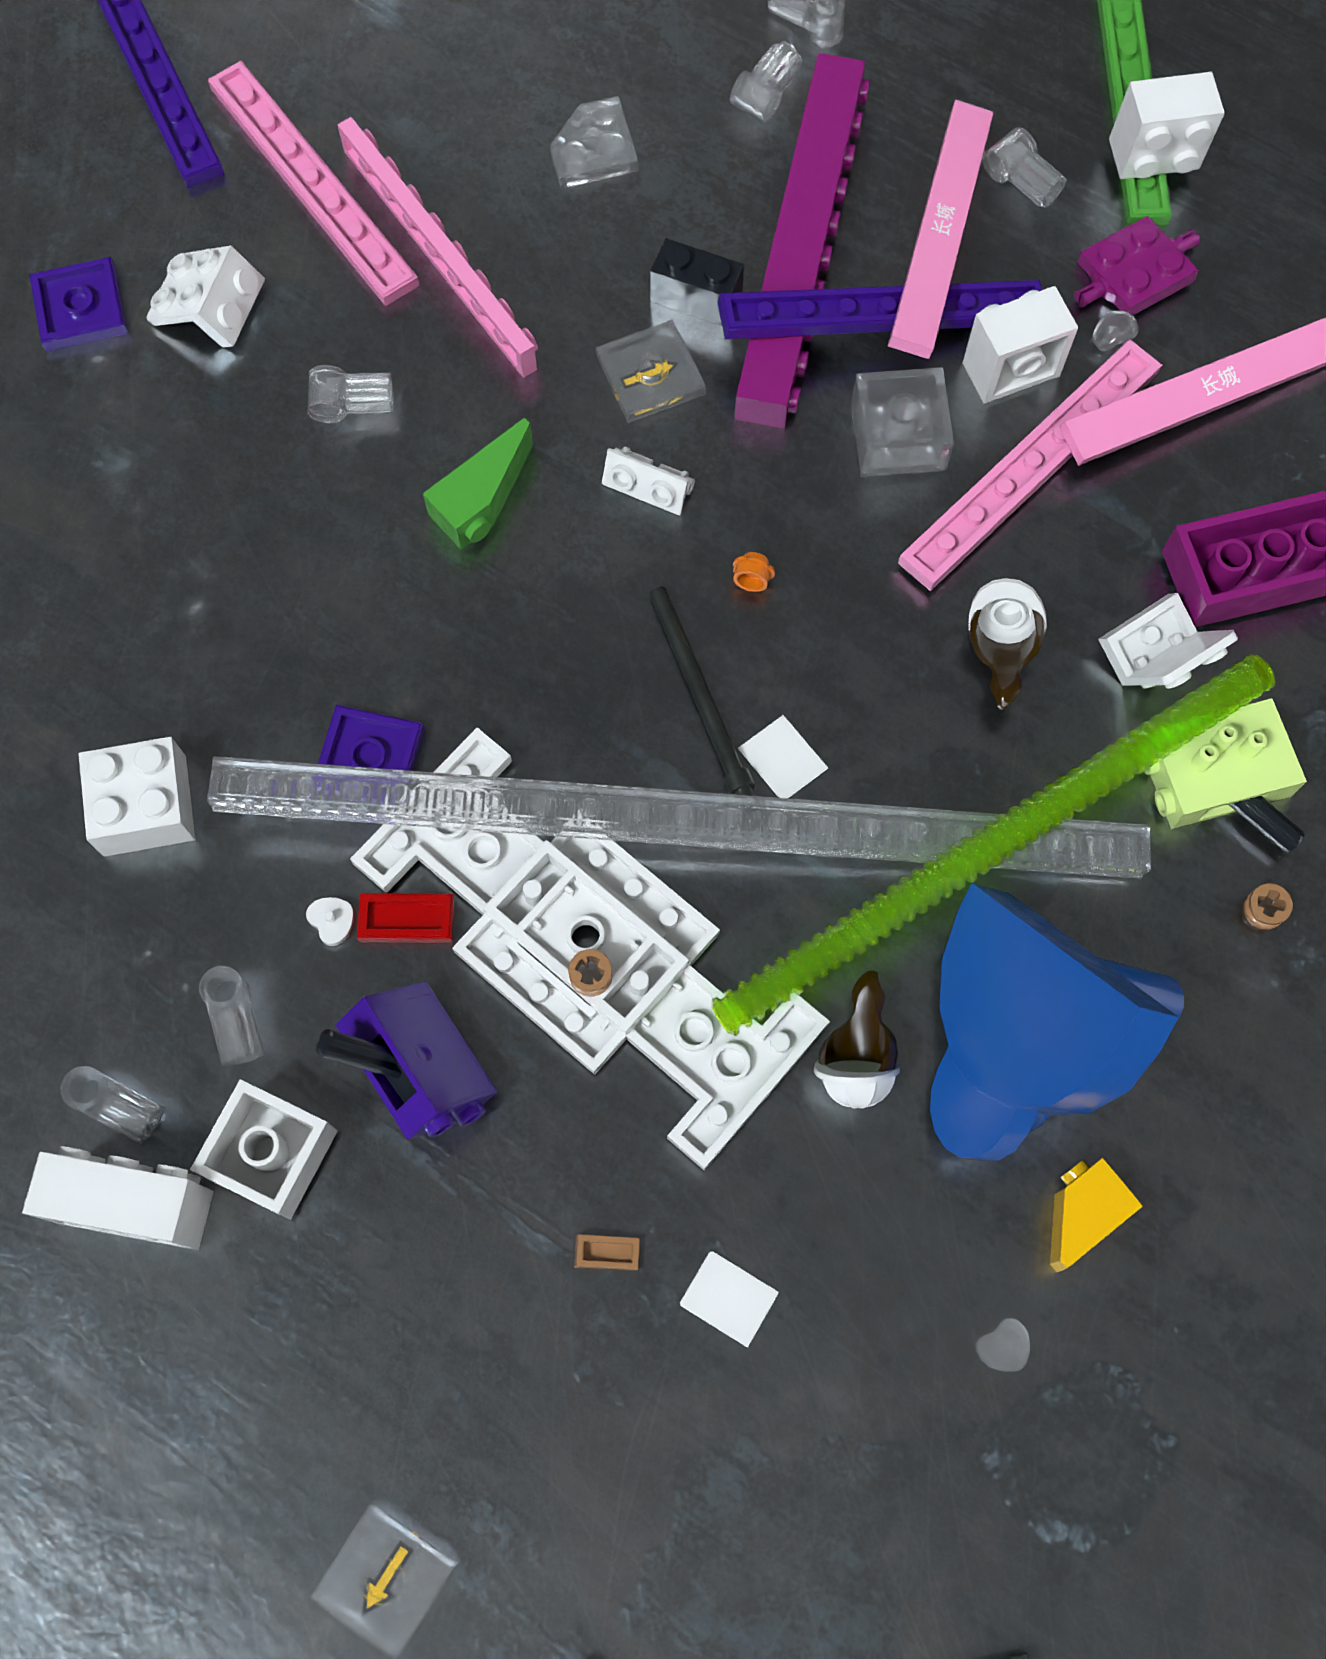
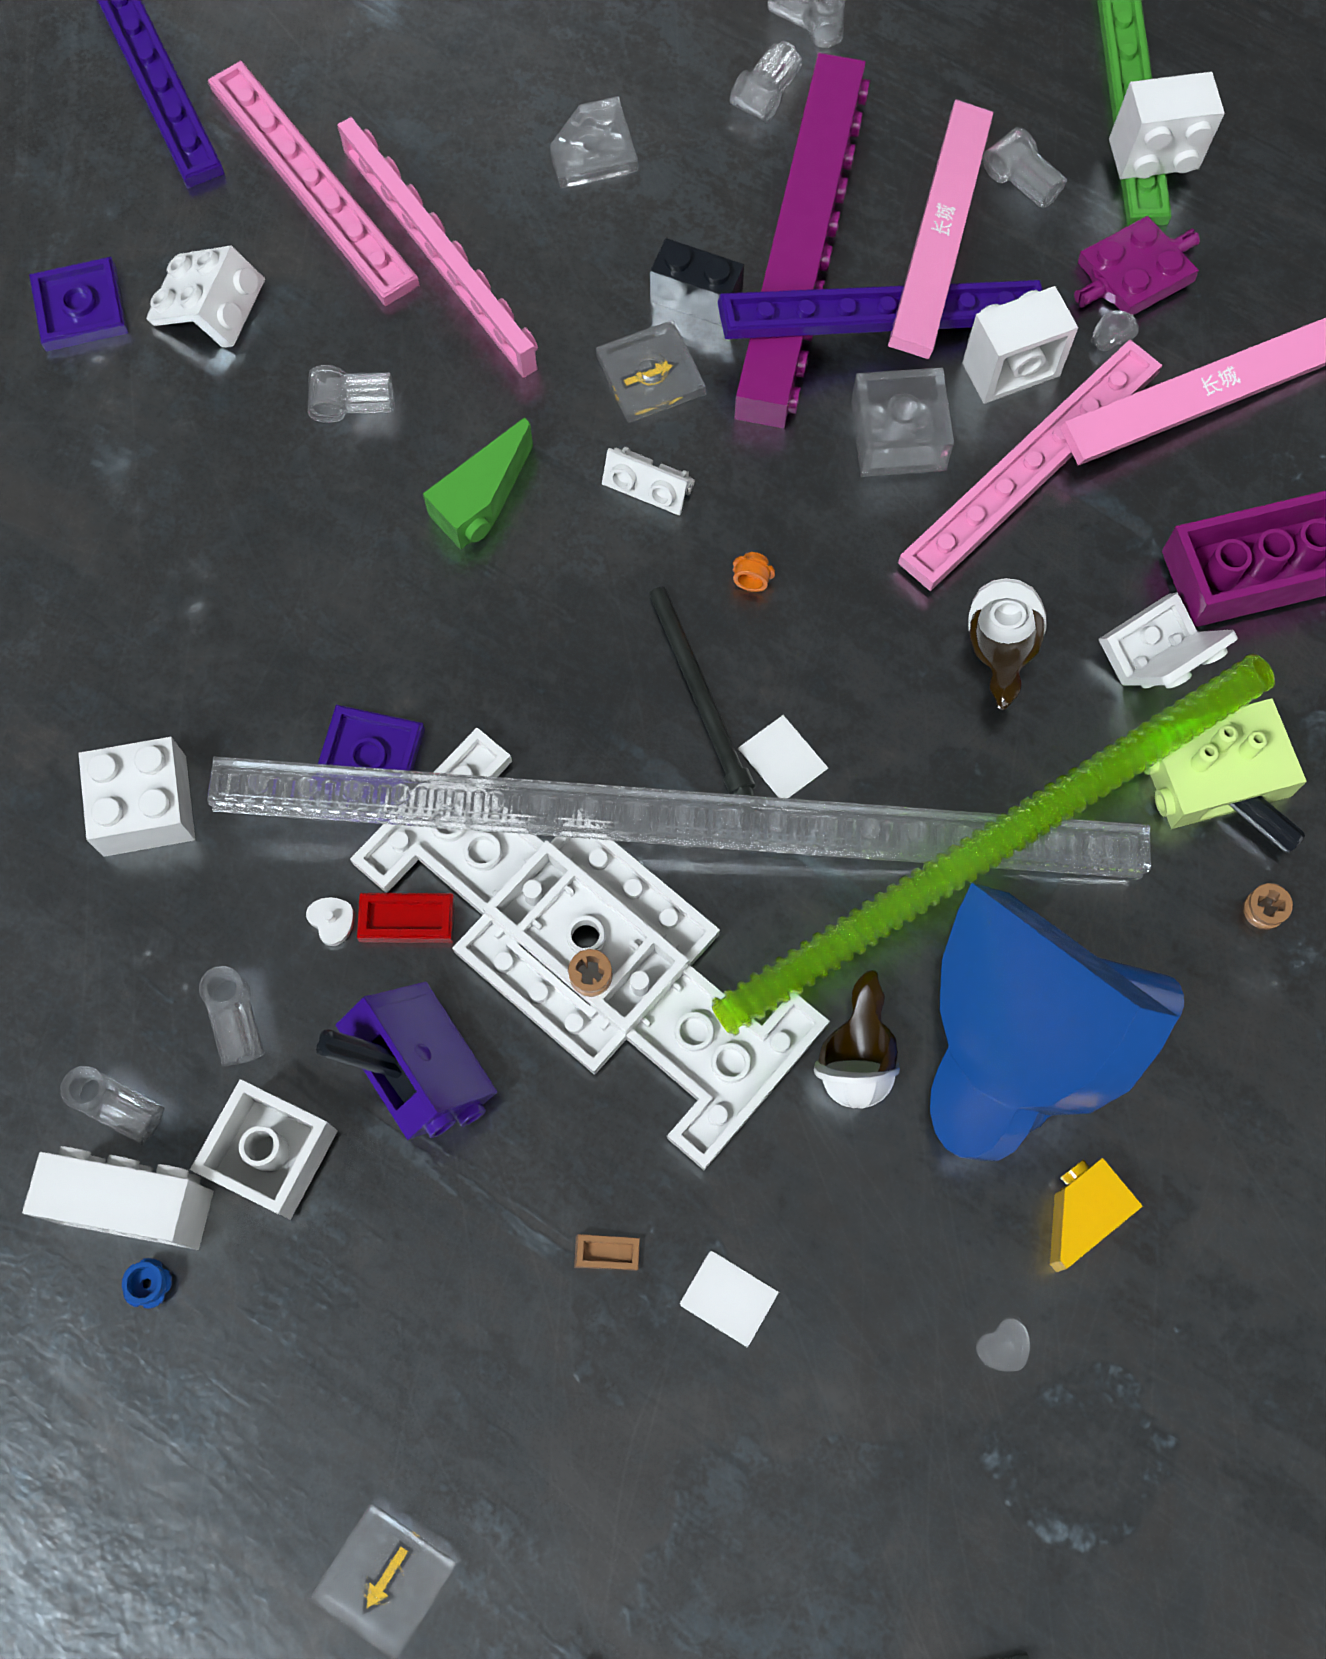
none -> blue plate [122,1258,172,1309]

